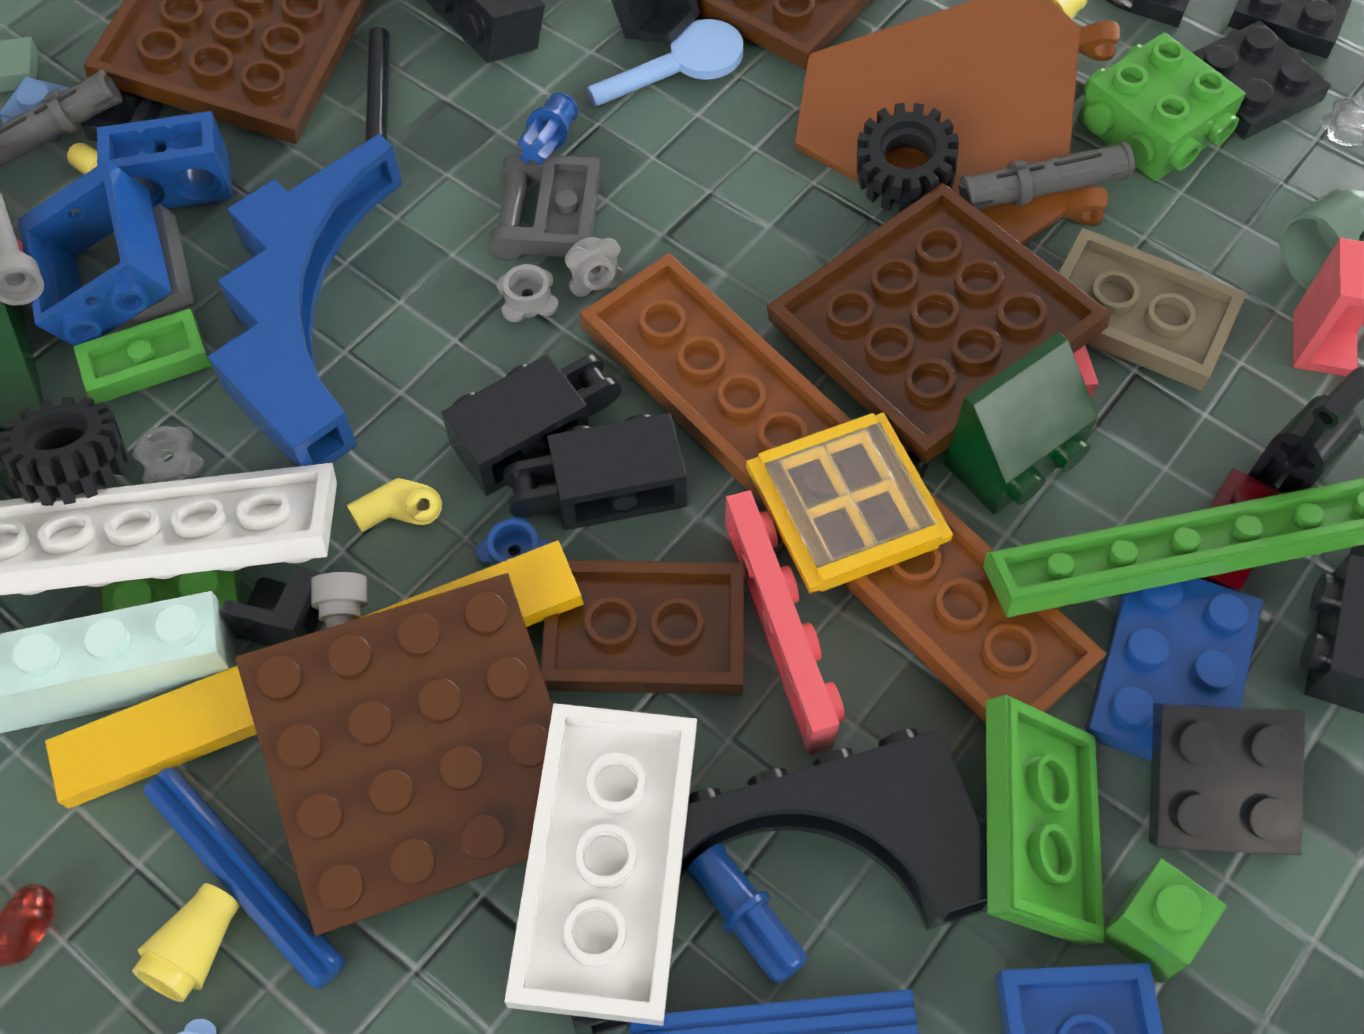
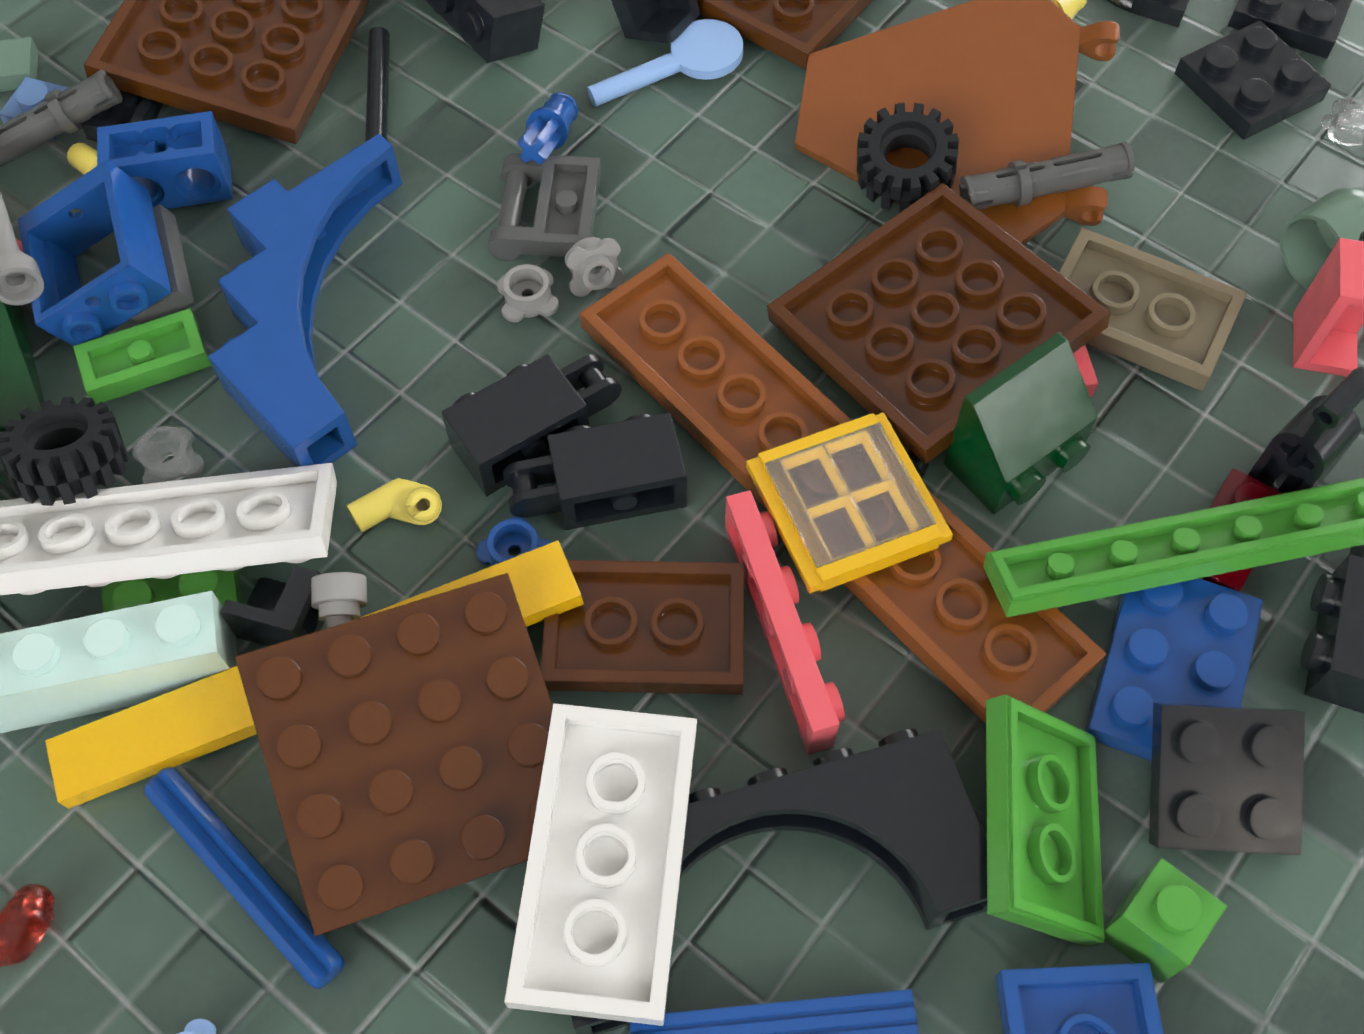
light yellow cone [132,883,240,1002] -> none
blue axle [686,843,807,984] -> none
bright green brick [1077,32,1246,182] -> none

